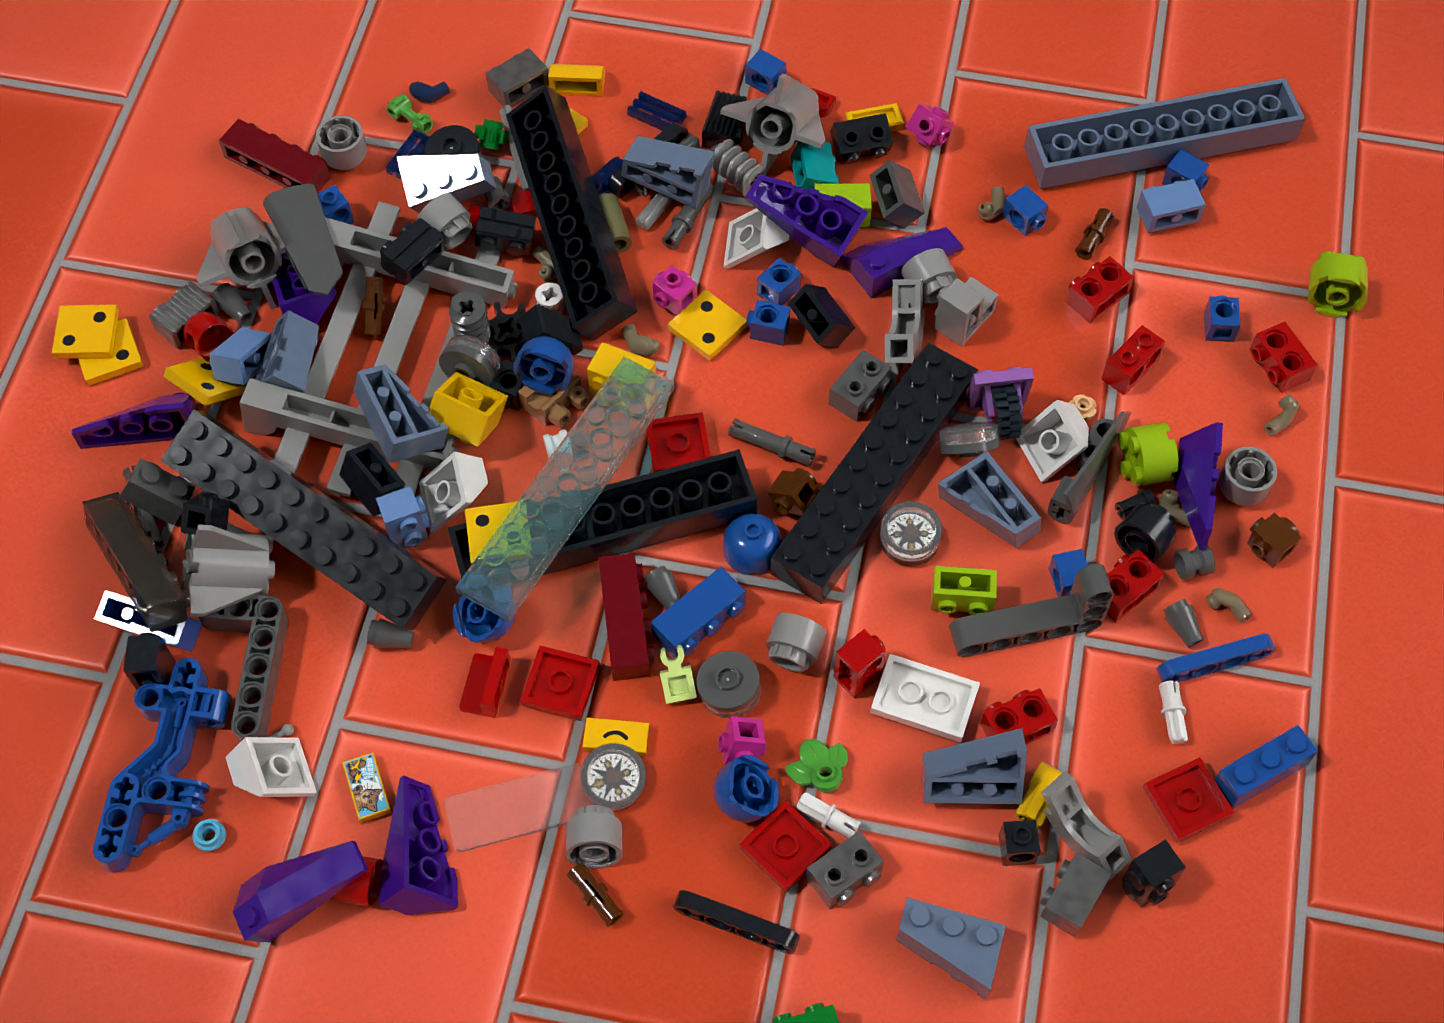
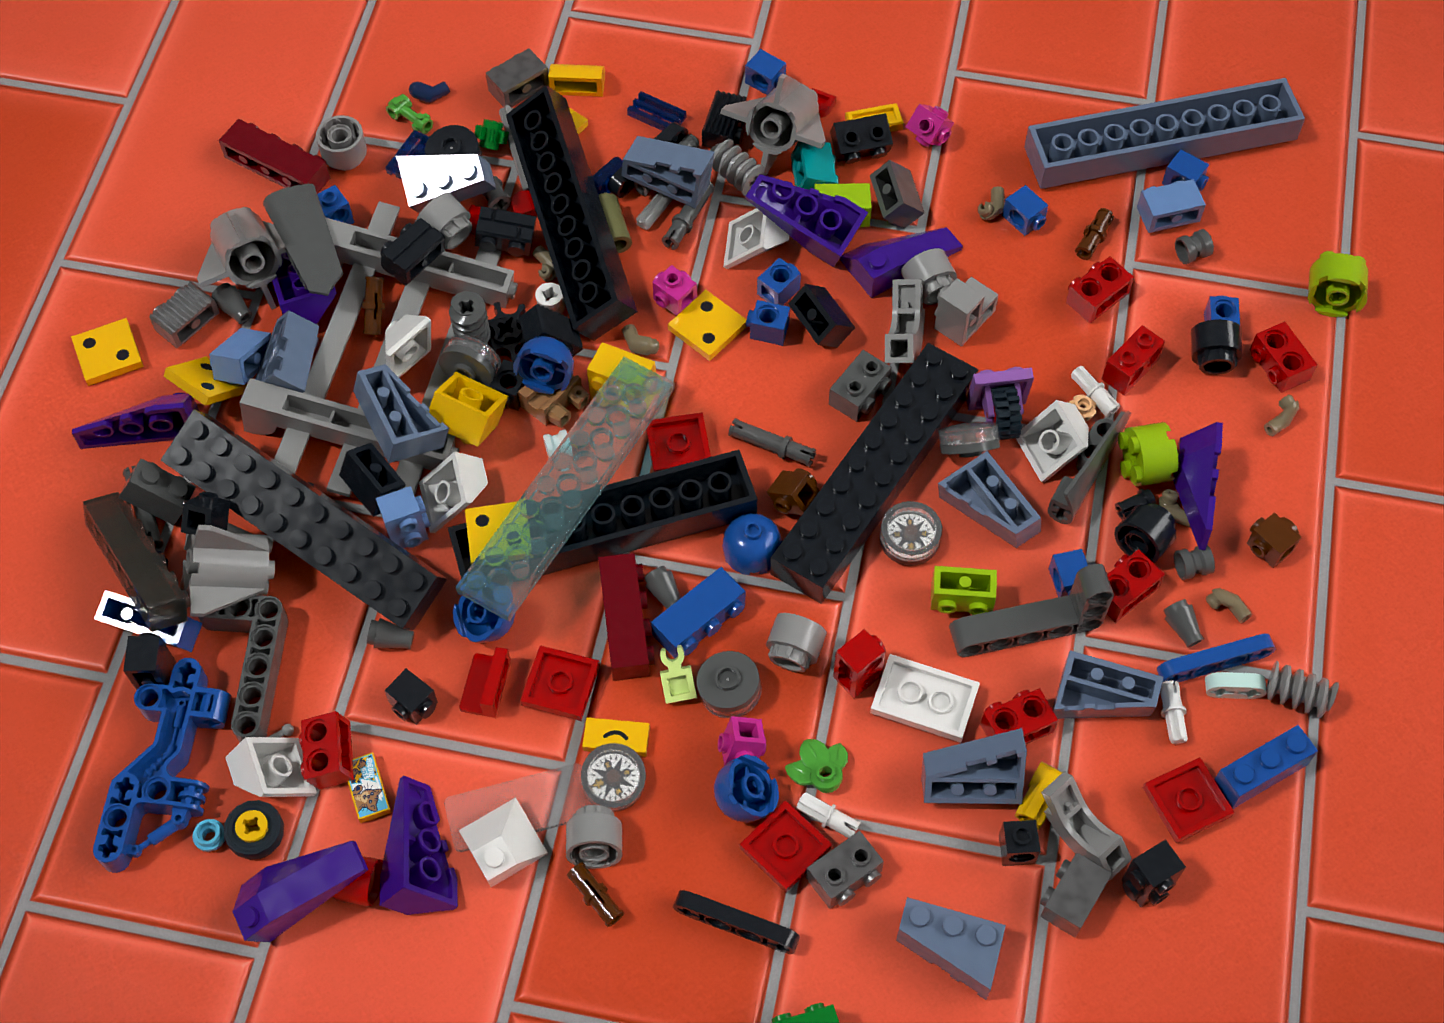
yellow tile [52,304,119,359] -> none
red helmet [184,312,234,362] -> none
light grey piece [1219,447,1277,506] -> none
none -> black wheel [224,800,284,860]
none -> red brick [299,711,354,790]
none -> black brick [384,668,438,725]
none -> white slope [385,314,431,378]
none -> white slope [459,797,548,887]
none -> wedge [1052,650,1164,719]
none -> white axle [1071,366,1120,418]
none -> dark grey wheel [1175,229,1214,264]
none -> black piece [1191,319,1243,375]
none -> light aqua beam [1205,672,1267,699]
none -> light grey piece [1266,661,1339,718]

